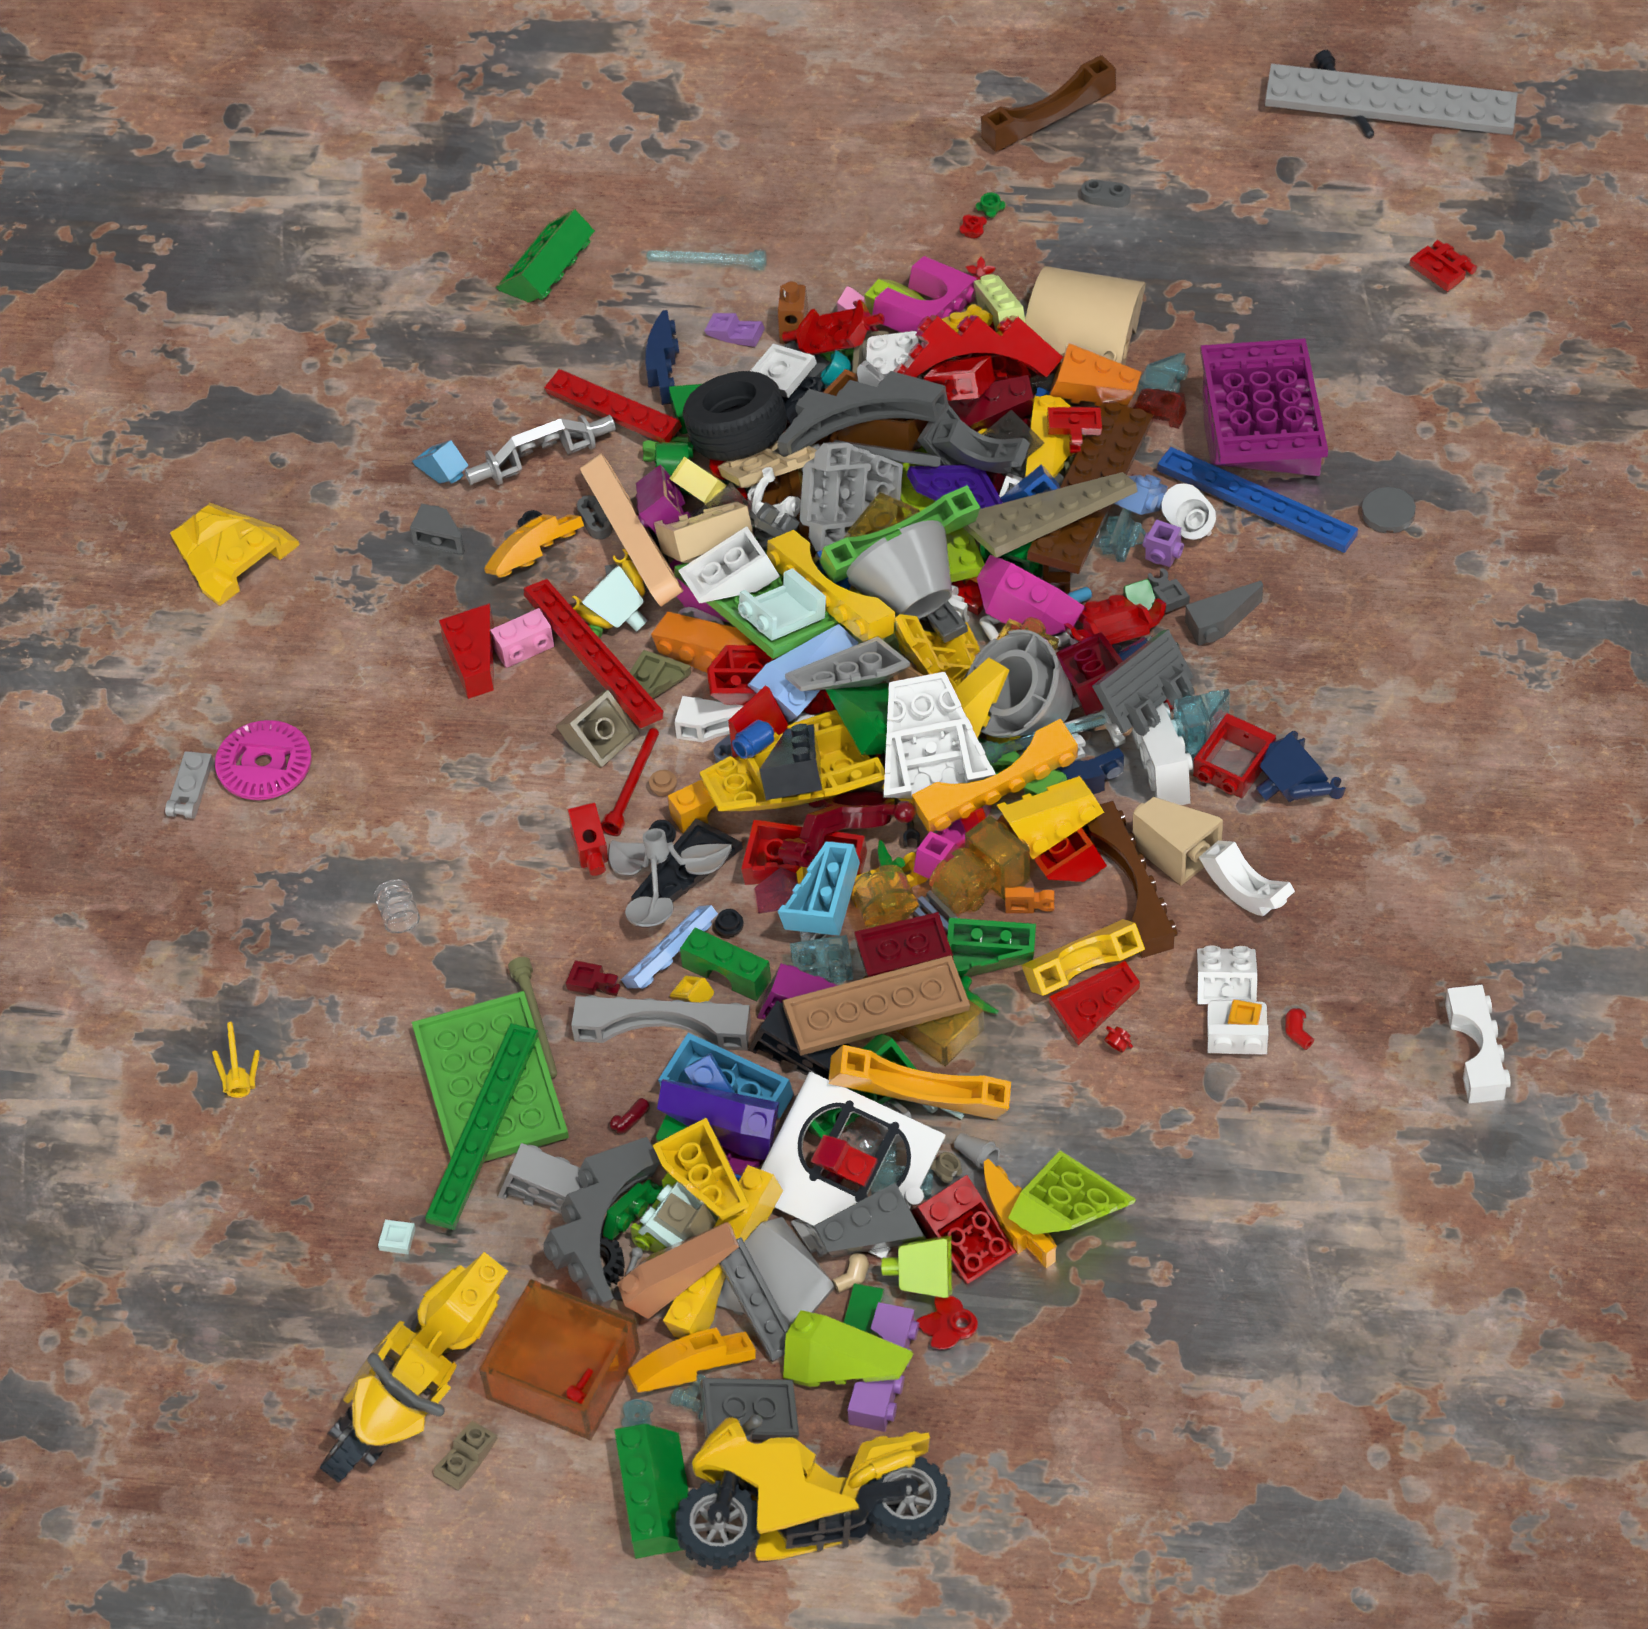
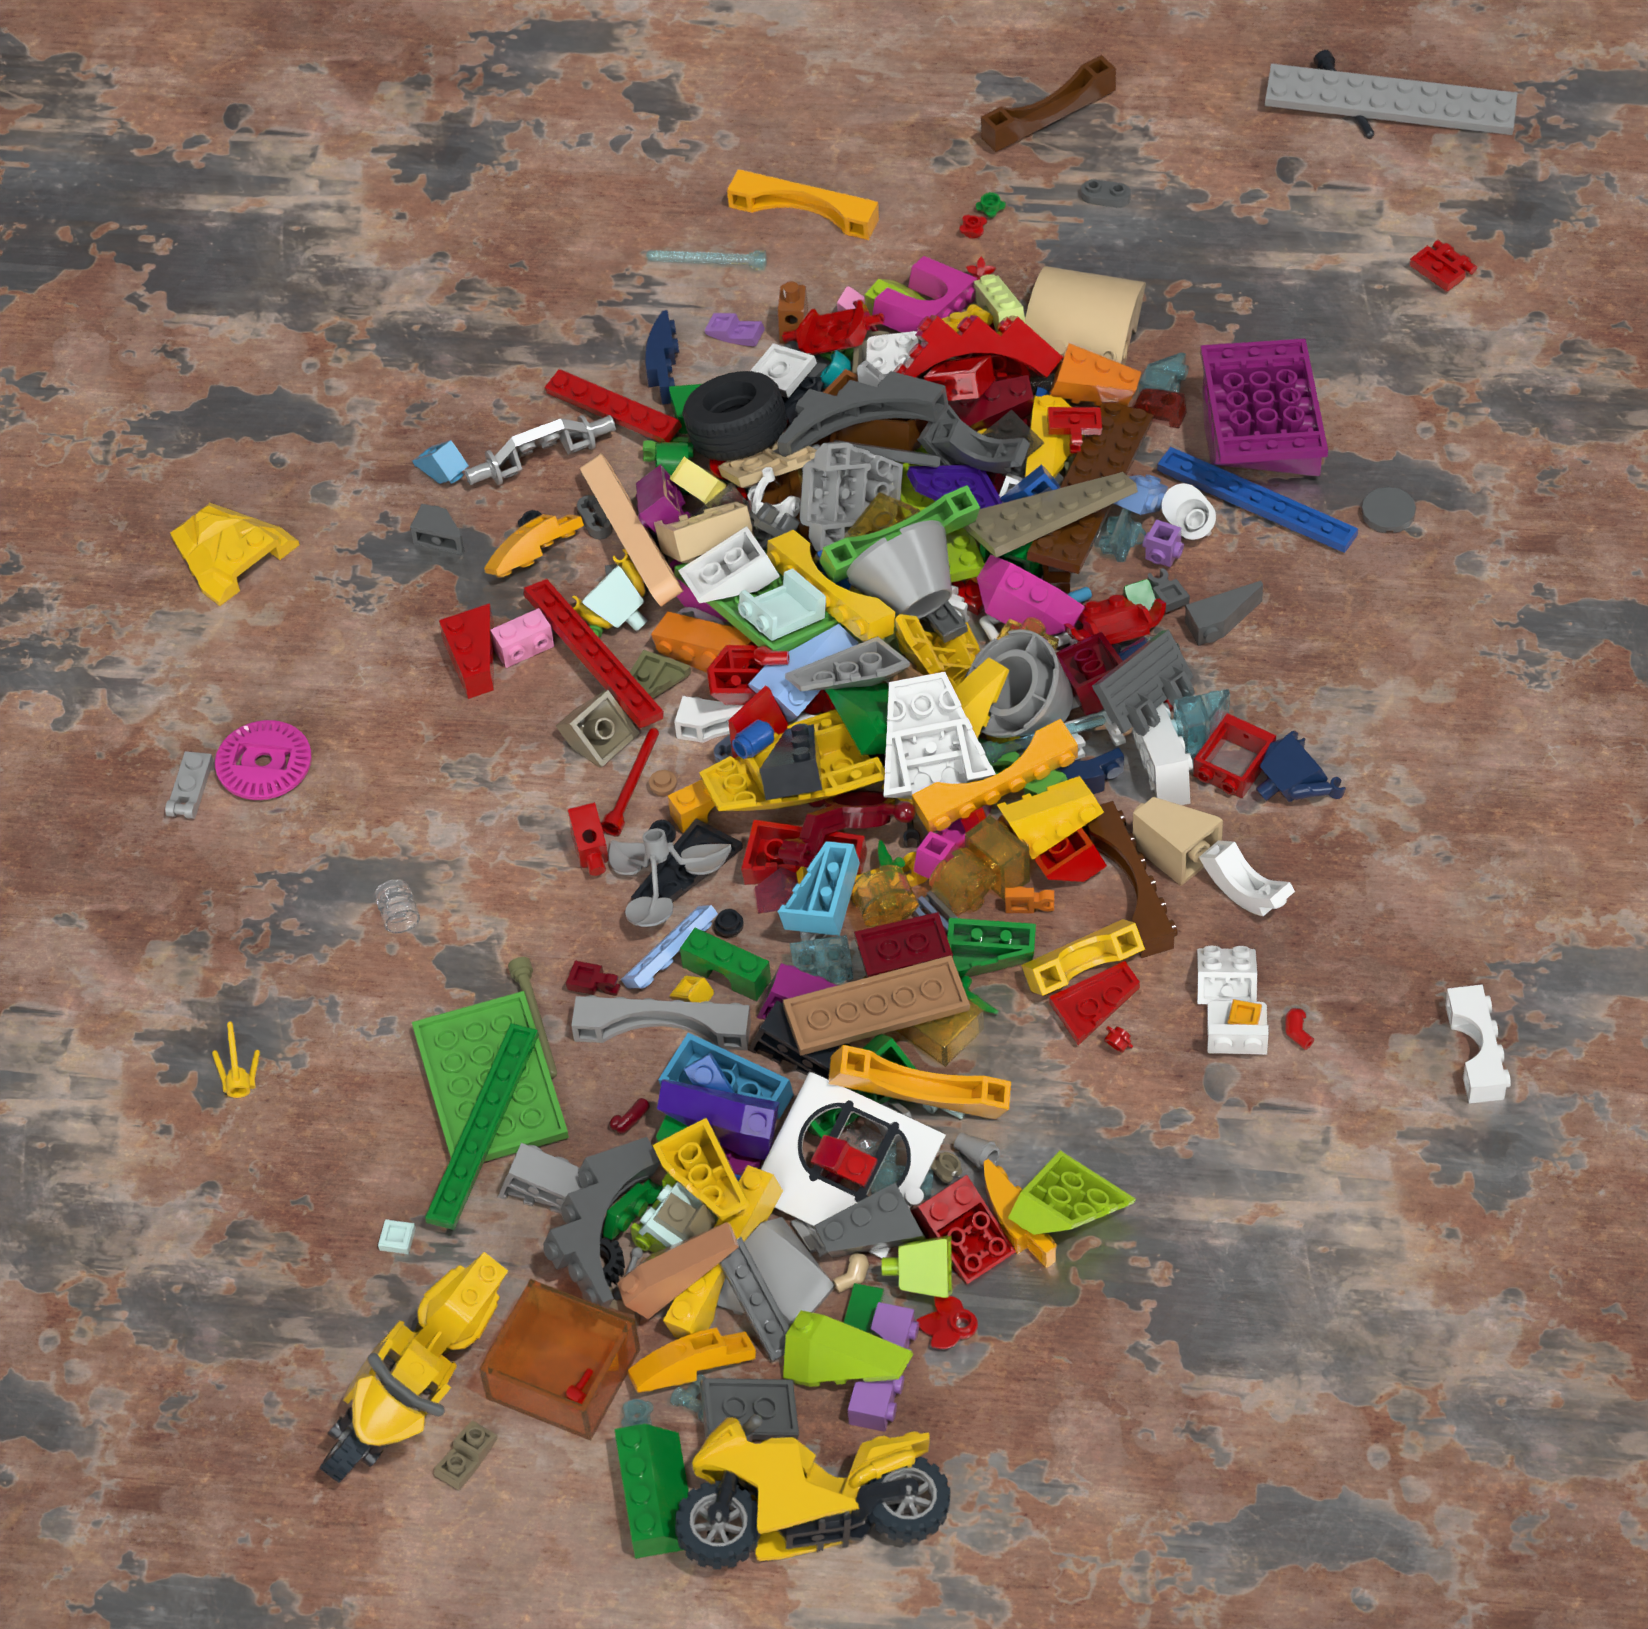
green slope [496,209,595,303] -> none
none -> light orange arch [727,169,879,240]
none -> red arm [754,646,790,665]

